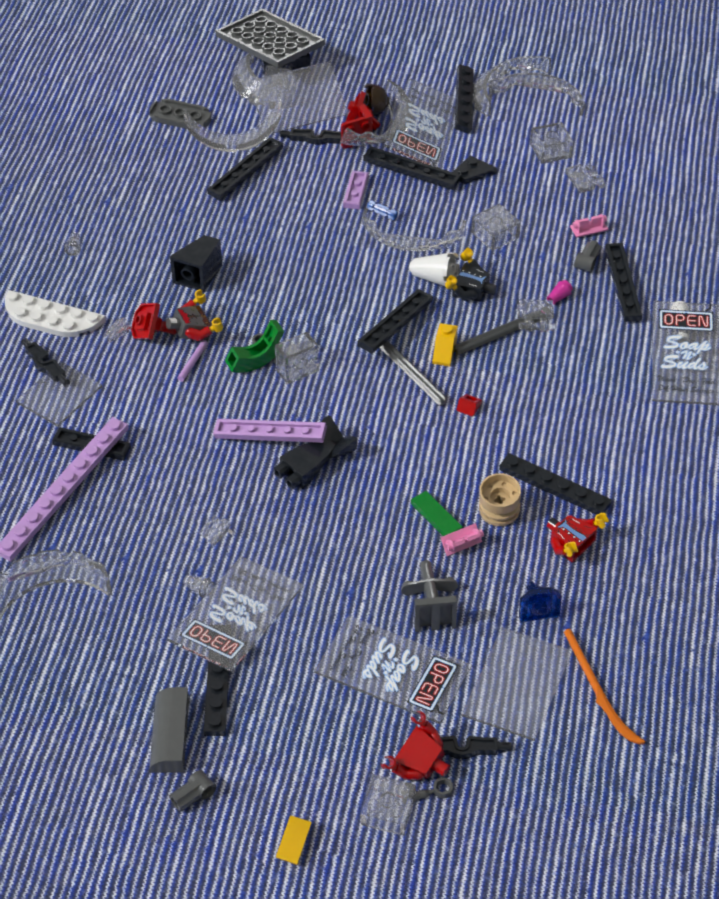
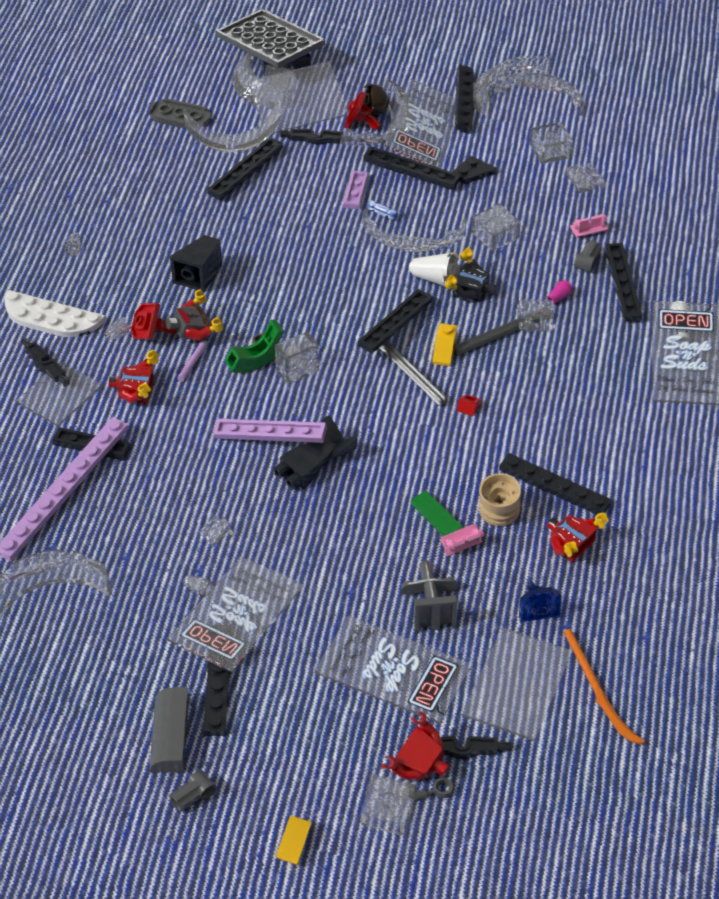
red bracket [341,104,373,149] -> none
none -> red torso [109,350,159,404]

